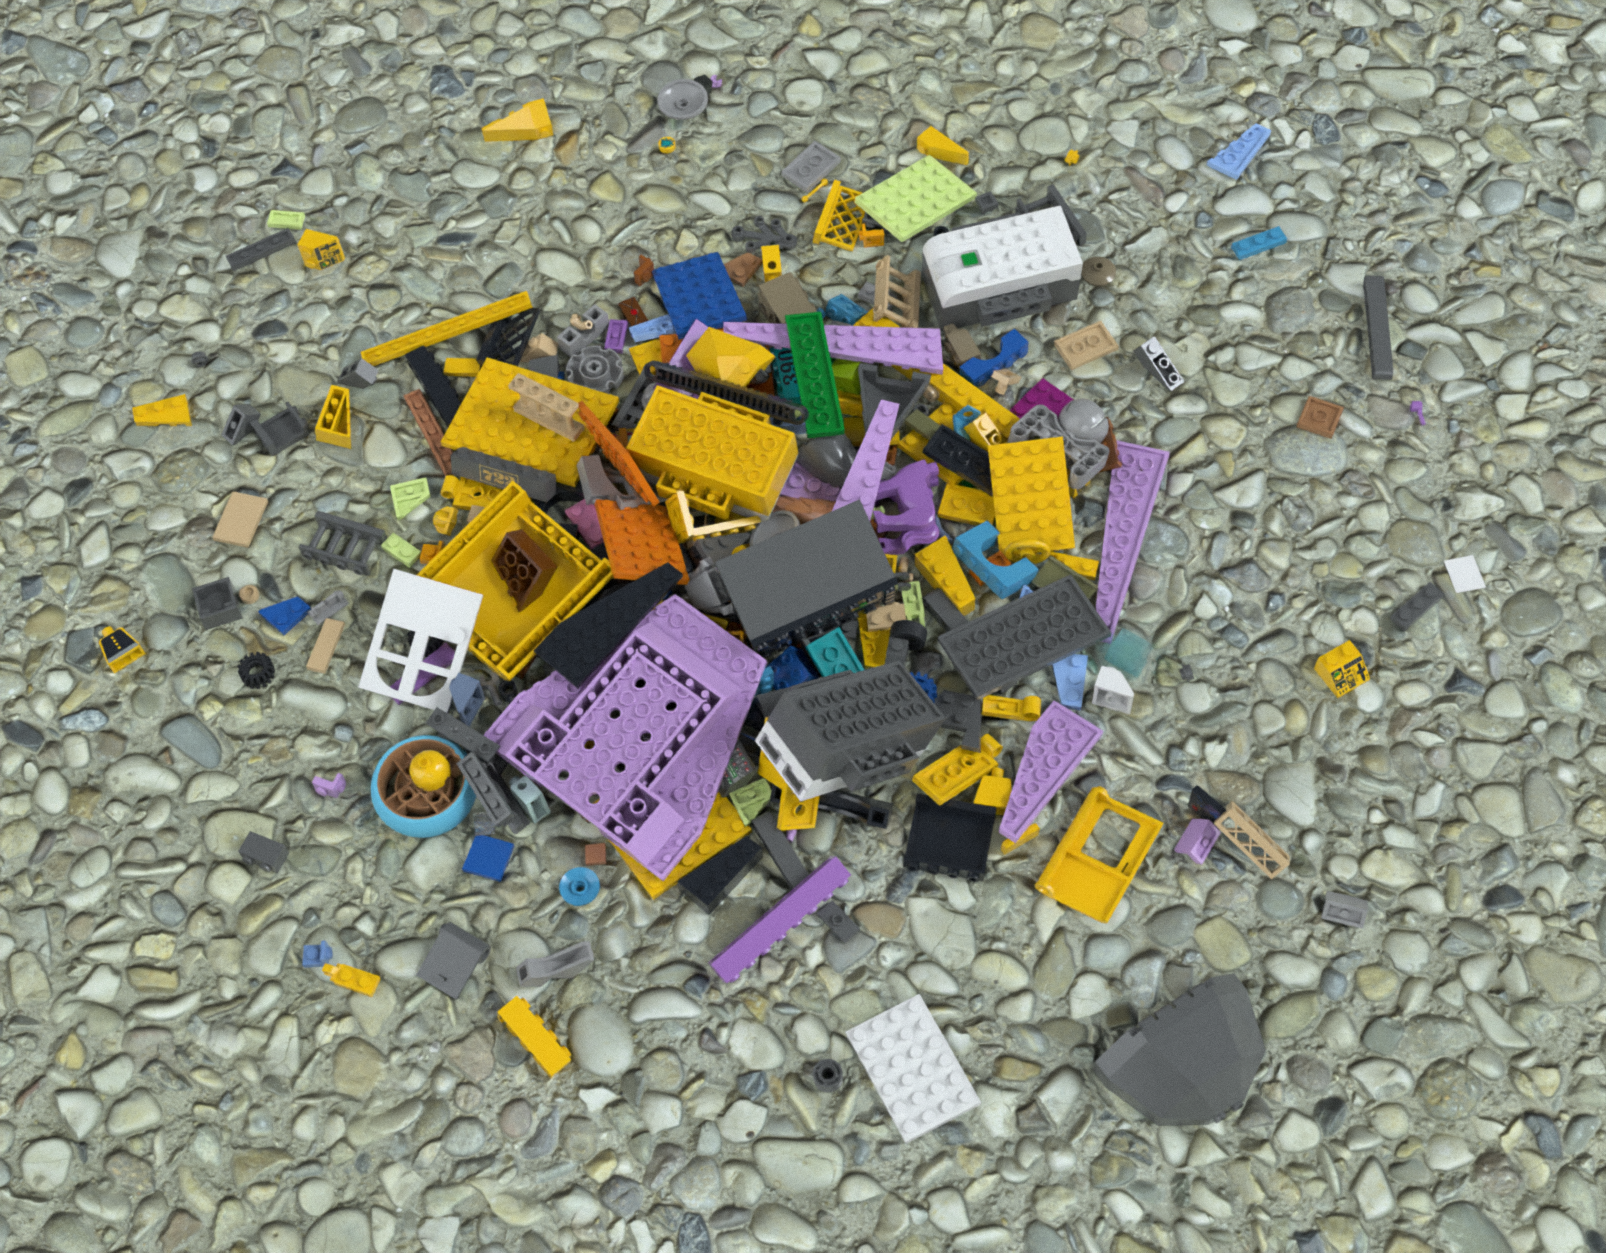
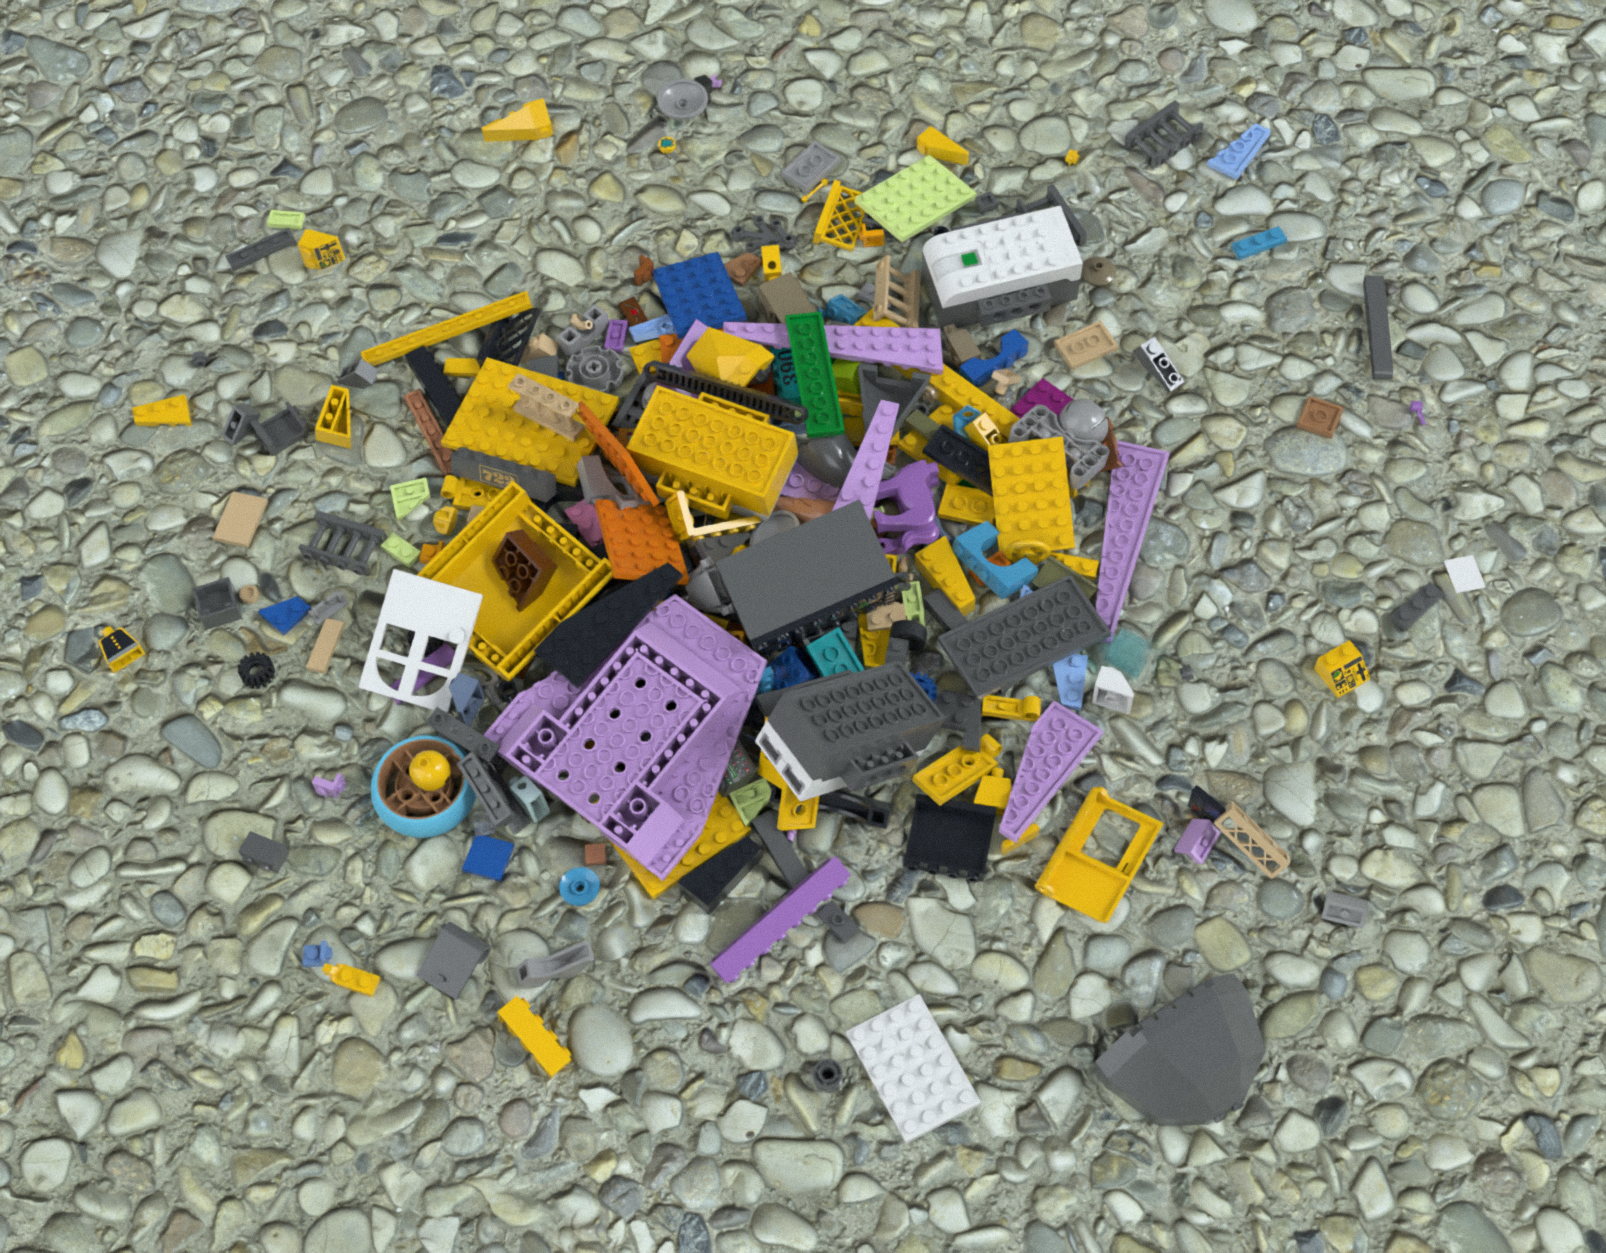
none -> dark grey fence [1124,100,1204,170]

